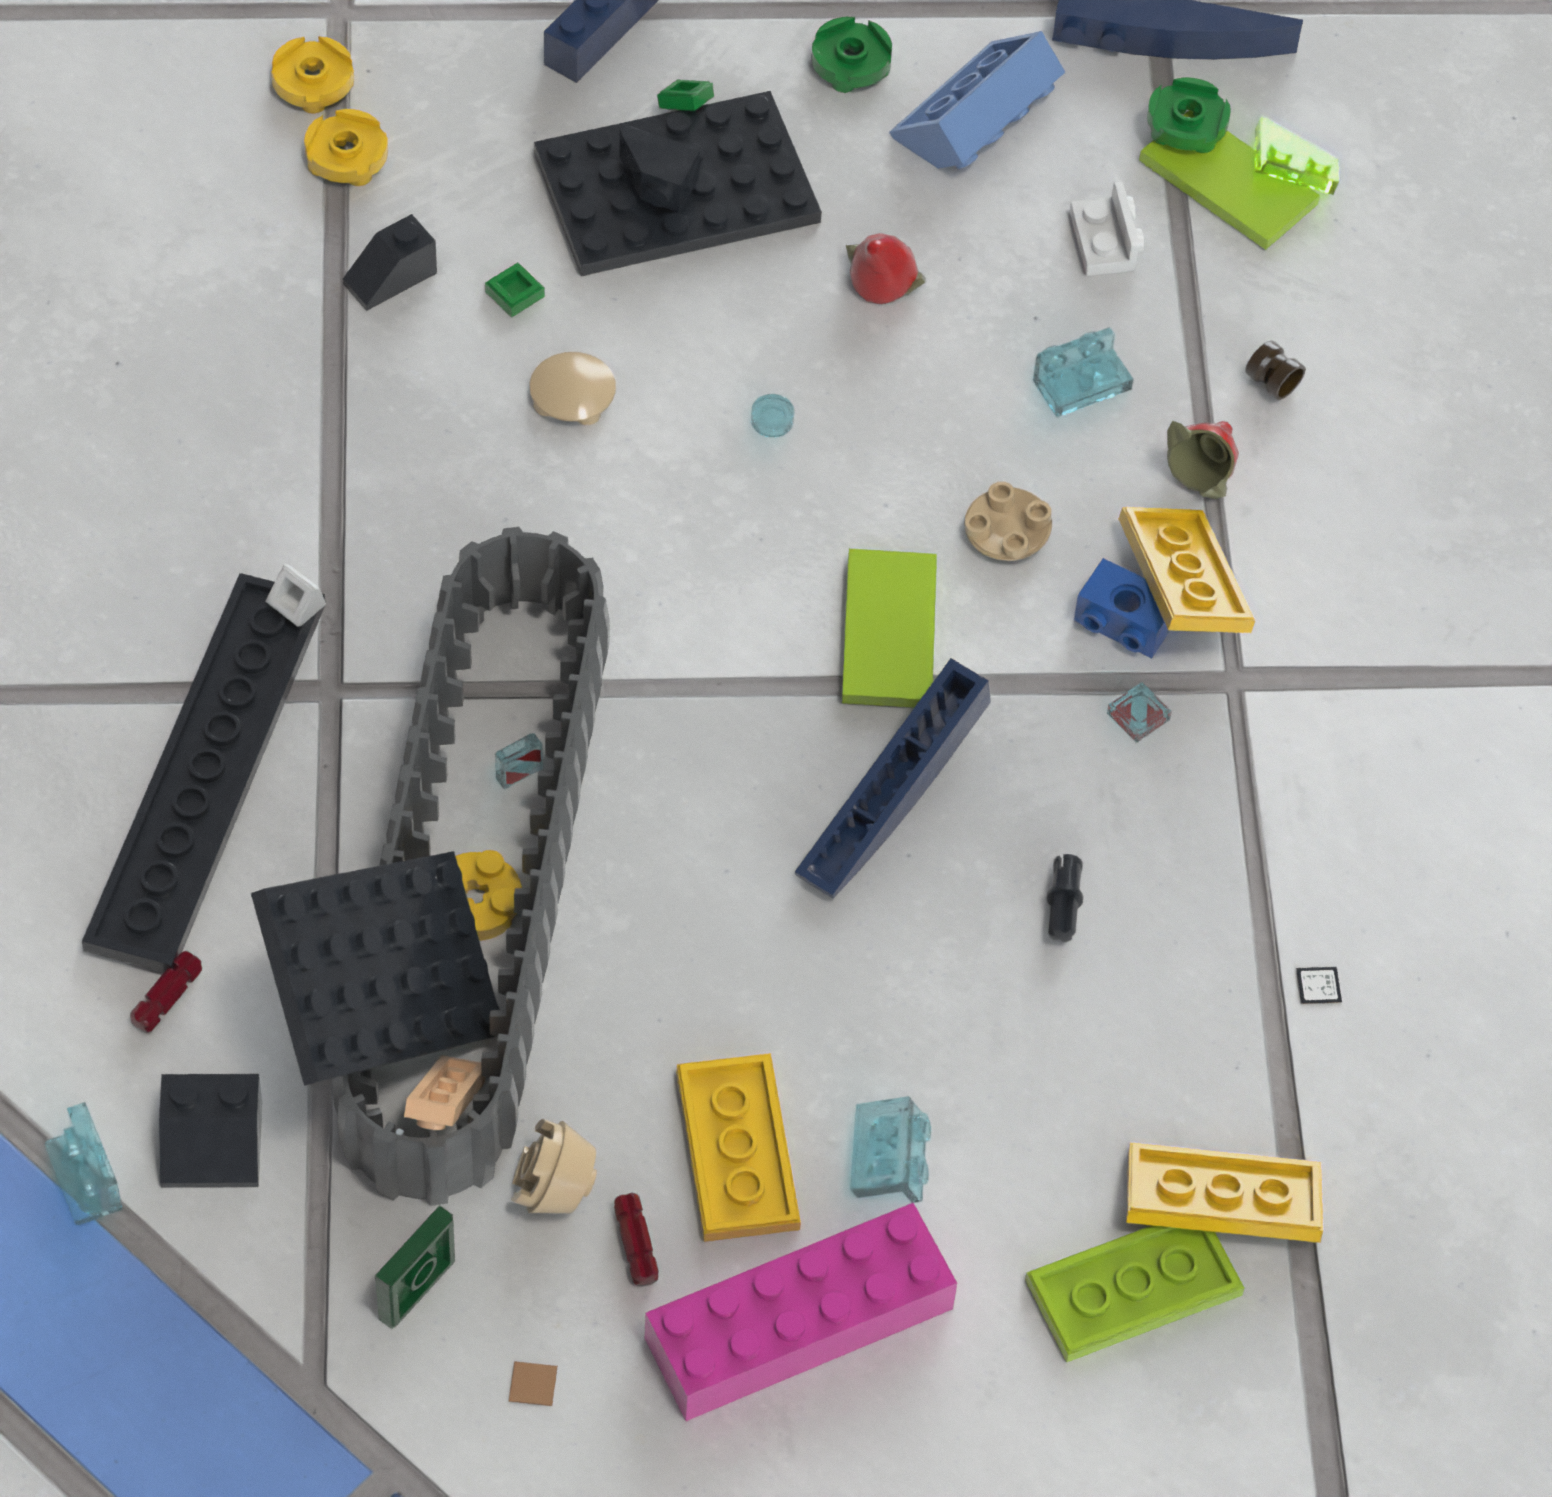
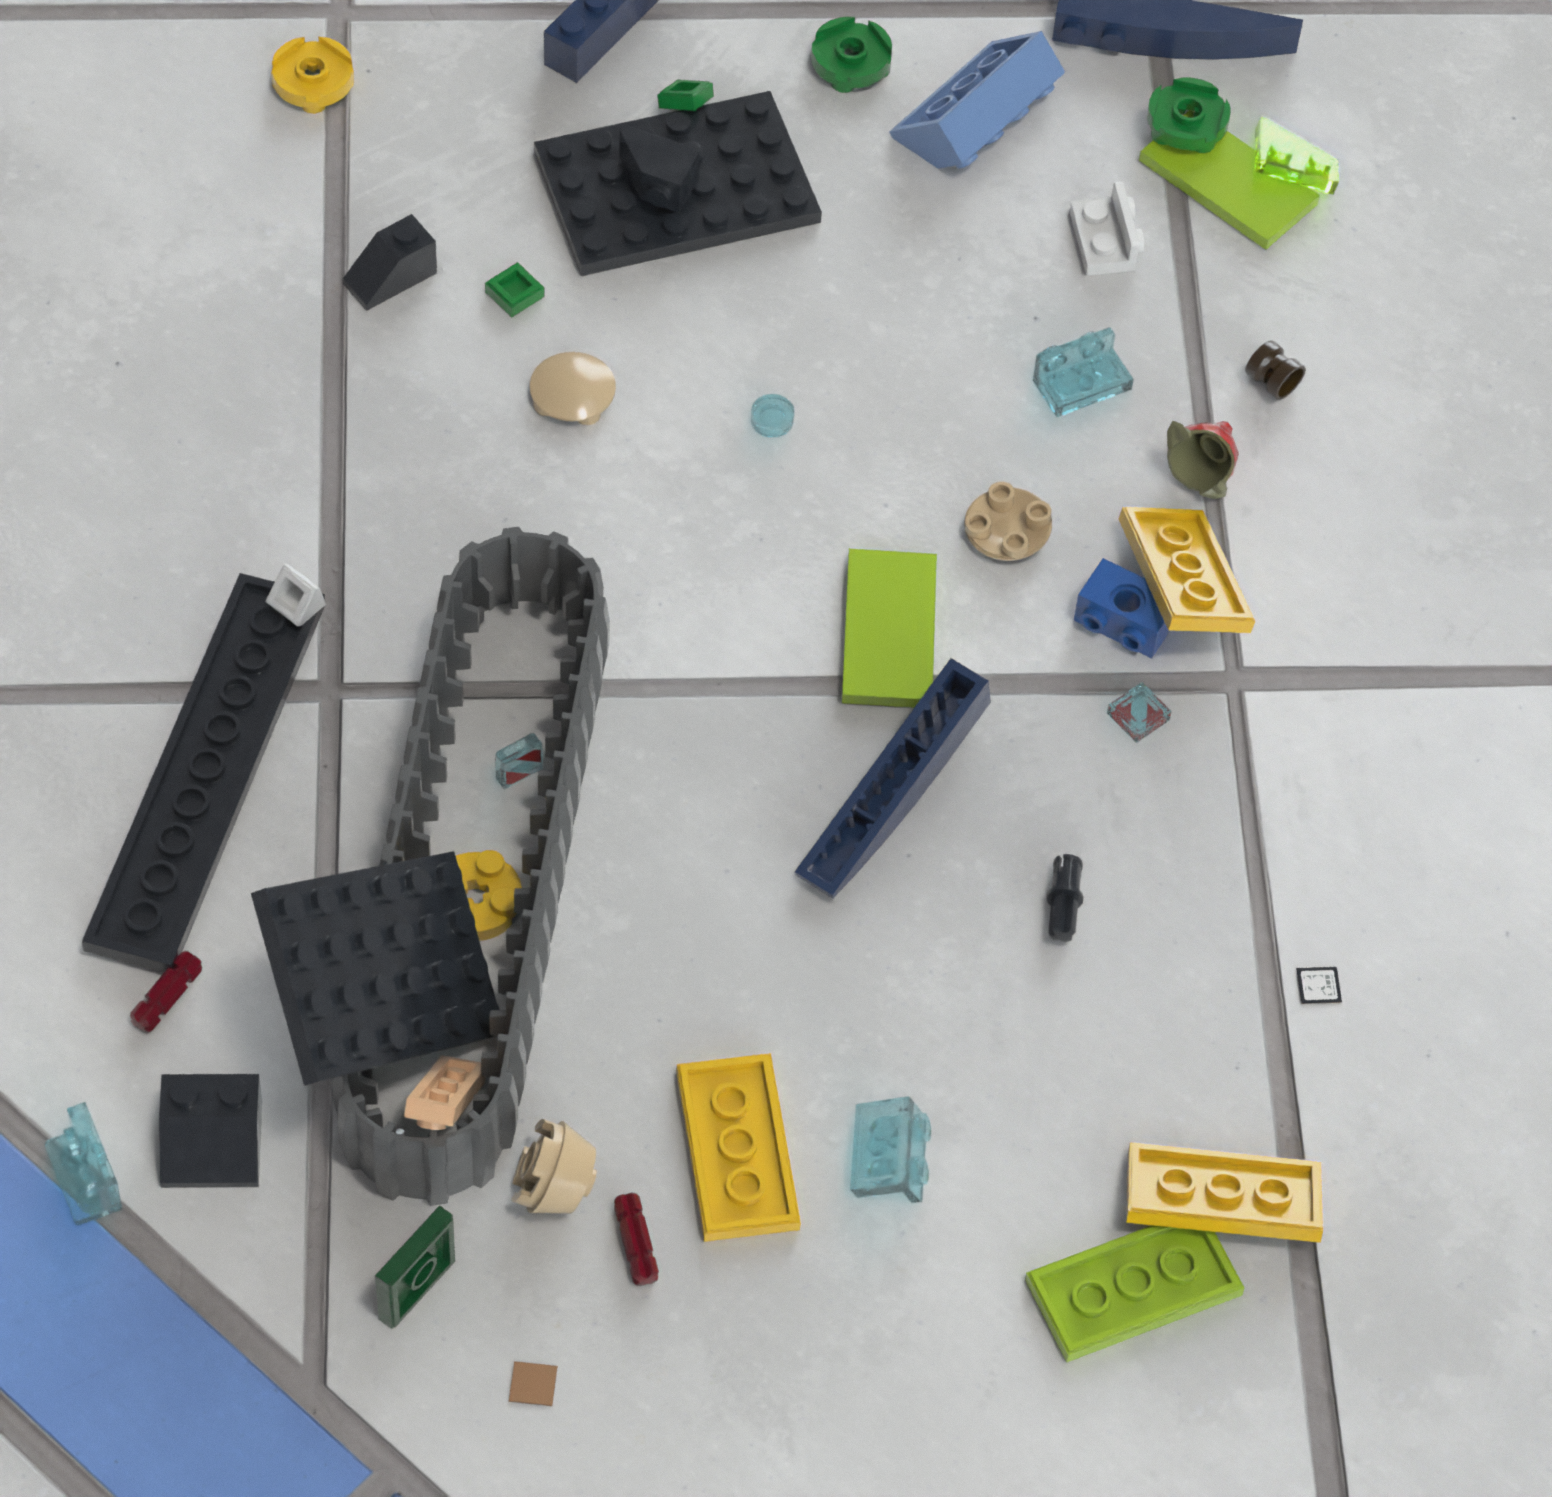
yellow plate [304,109,388,186] -> none
dark pink brick [644,1202,958,1421] -> none
red hat [845,233,926,304] -> none

